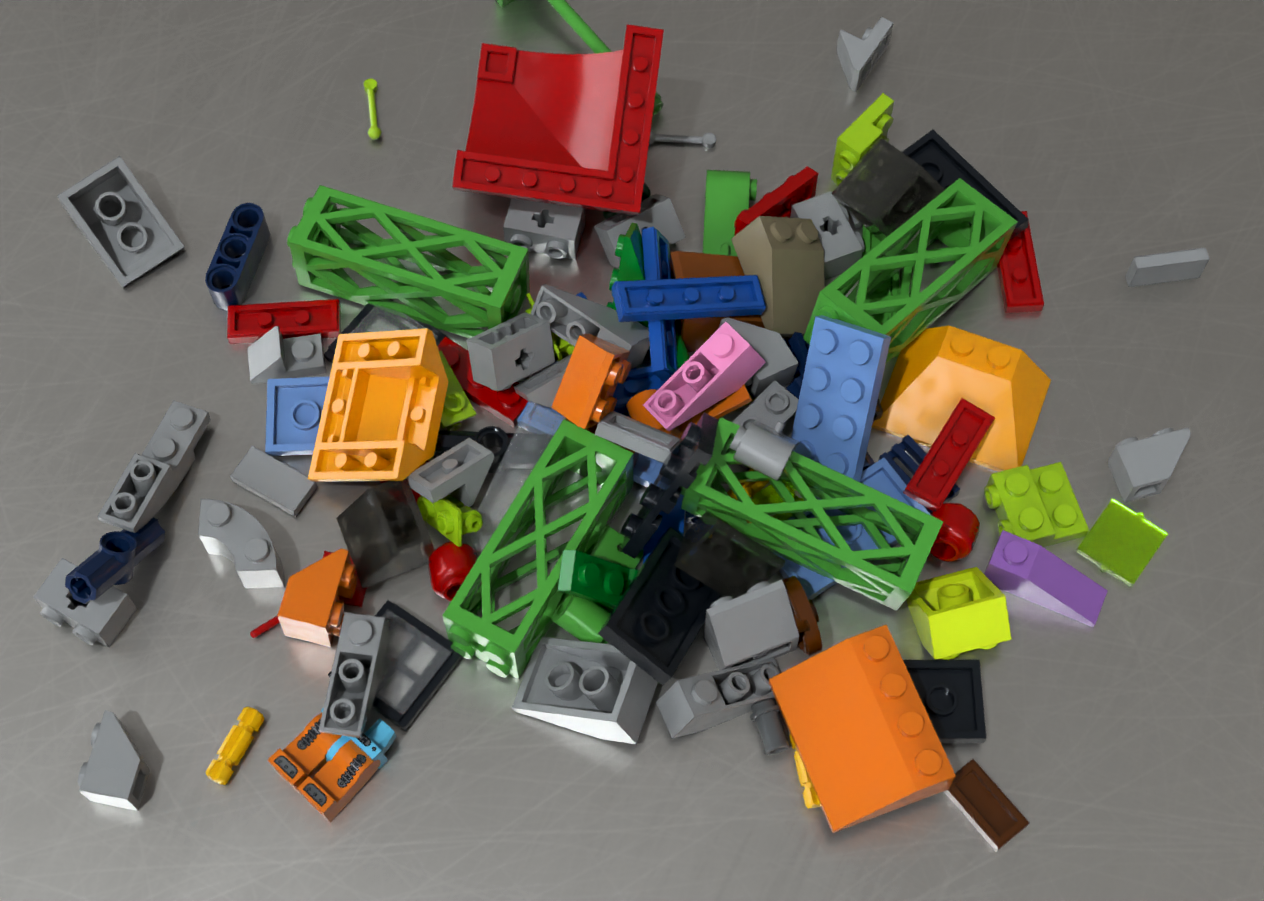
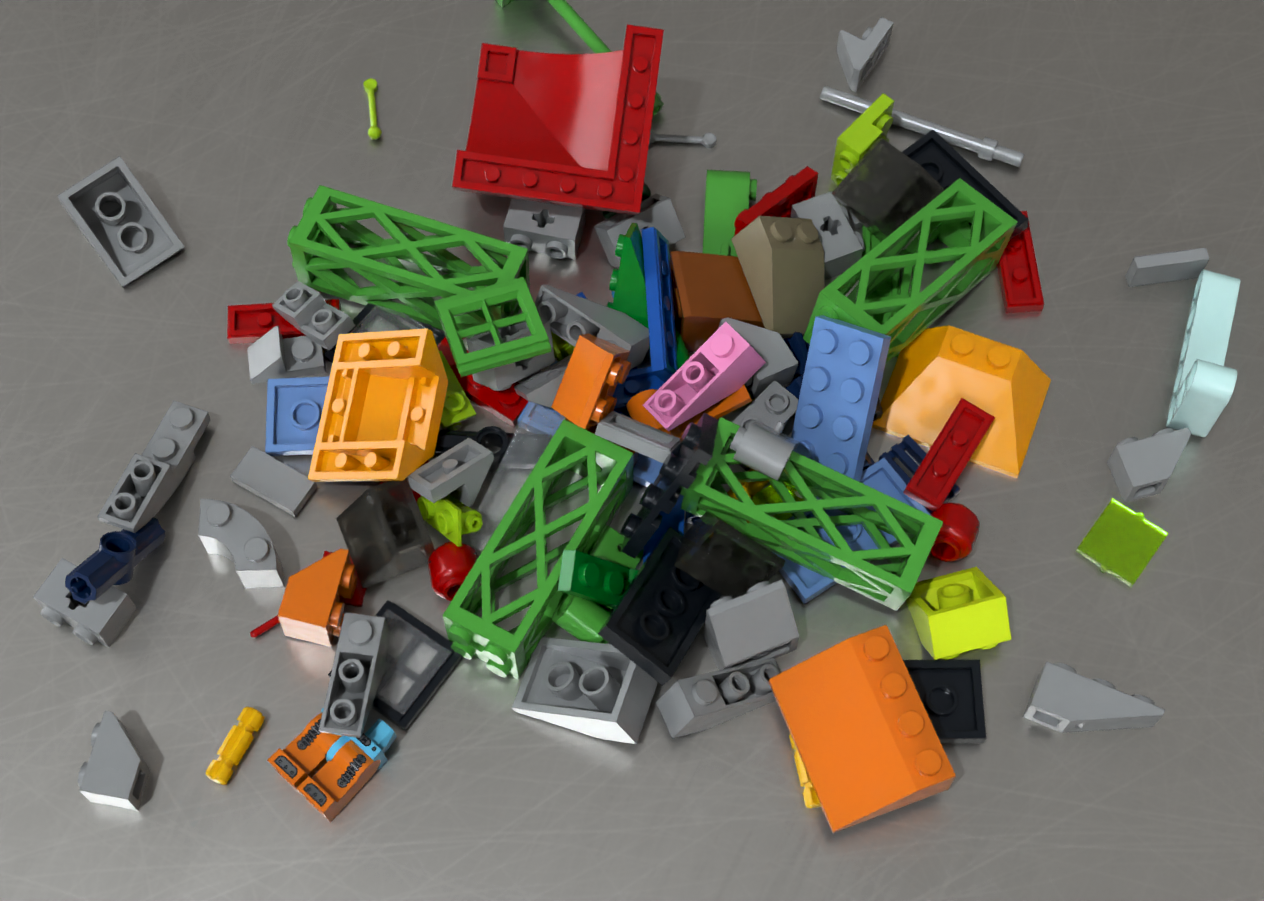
dark blue beam [205,203,270,311] -> none
blue tile [611,275,766,322] -> none
dark grey pin [750,699,791,755] -> none
reddish brown plate [782,576,822,656] -> none
reddish brown tile [944,759,1029,852] -> none
lime plate [984,462,1089,547] -> none
medium lavender slope [984,530,1108,627] -> none
none -> light grey slope [272,281,355,350]
none -> bright green piece [434,277,552,377]
none -> light grey bar [820,86,1024,167]
none -> light grey slope [1023,662,1165,733]
none -> light aqua beam [1166,269,1240,438]

